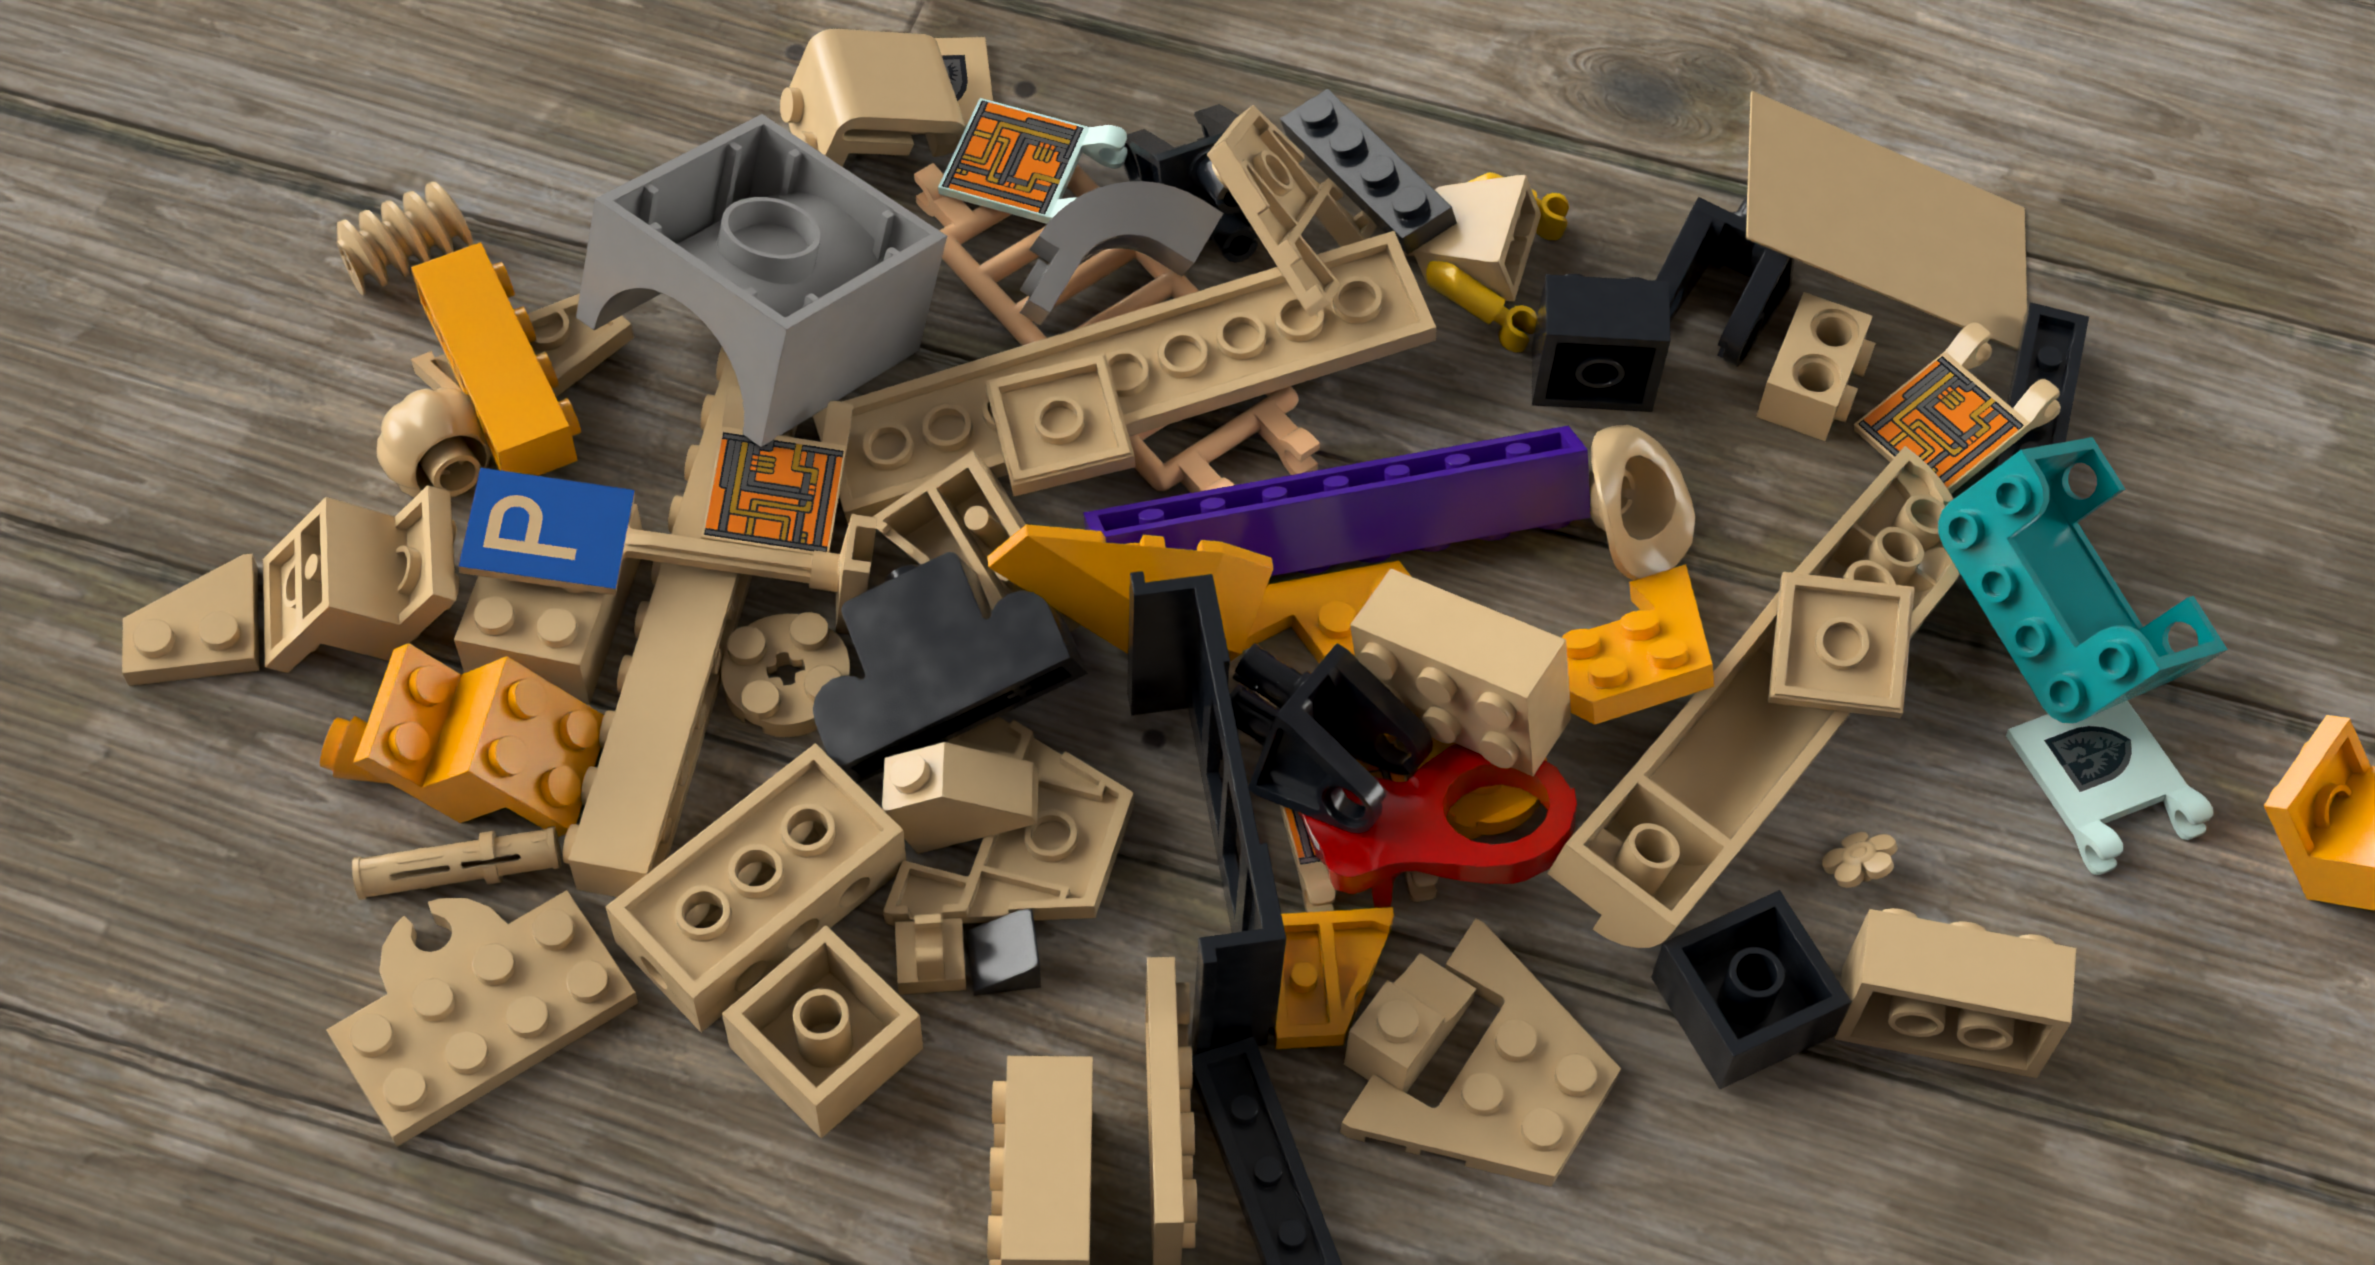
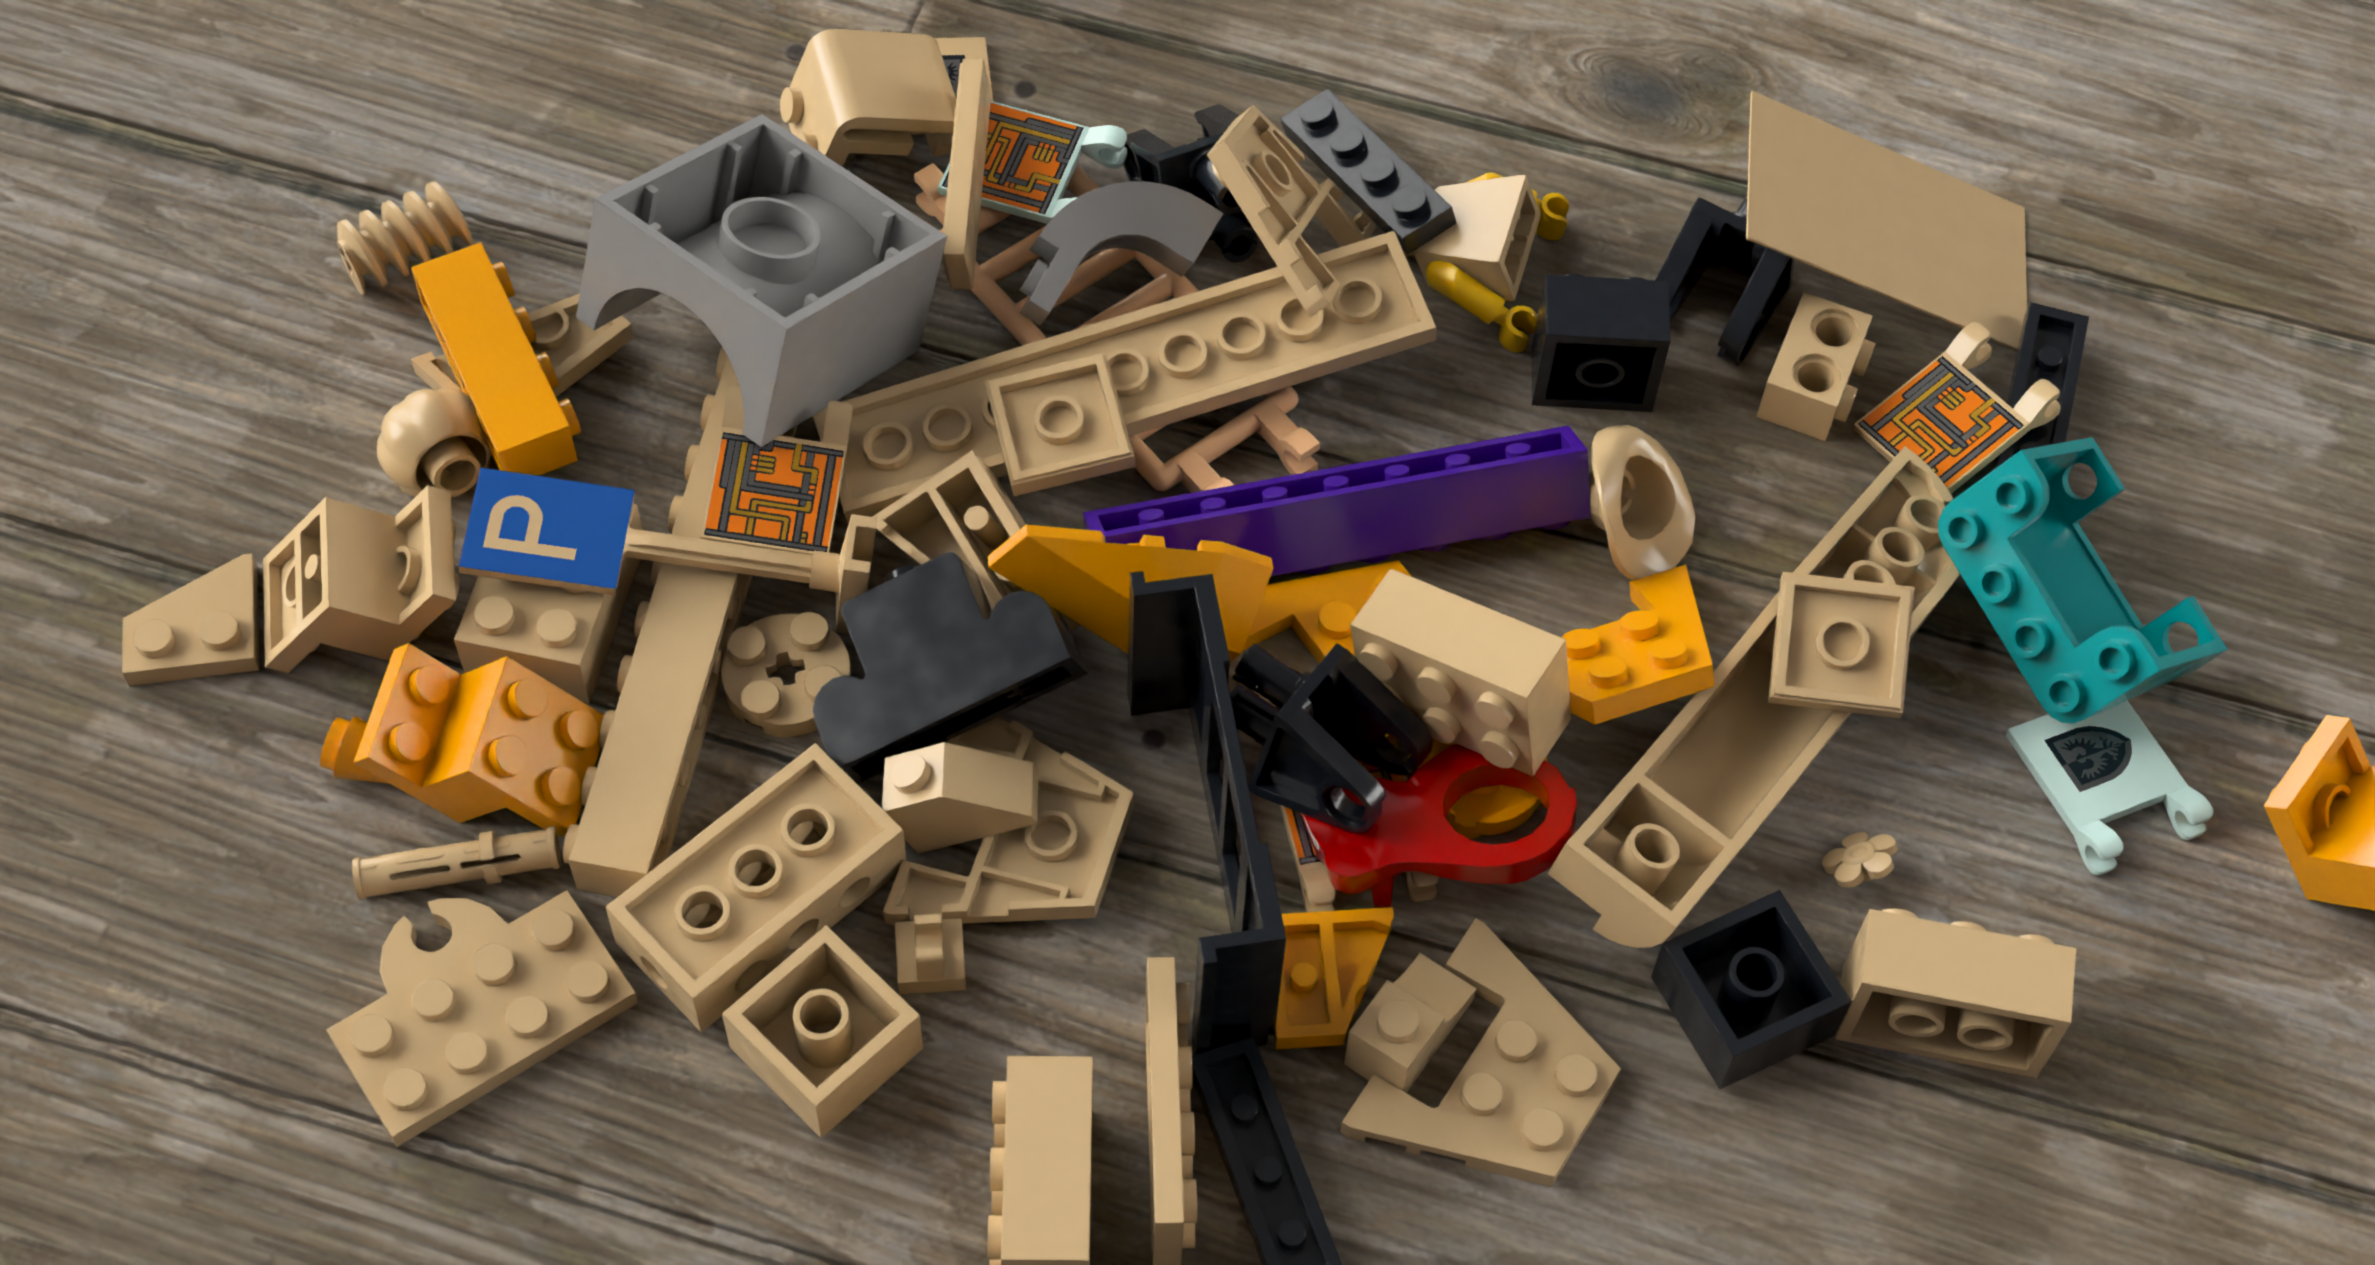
slope [966,908,1041,996] -> none
none -> tan tile [942,58,991,289]

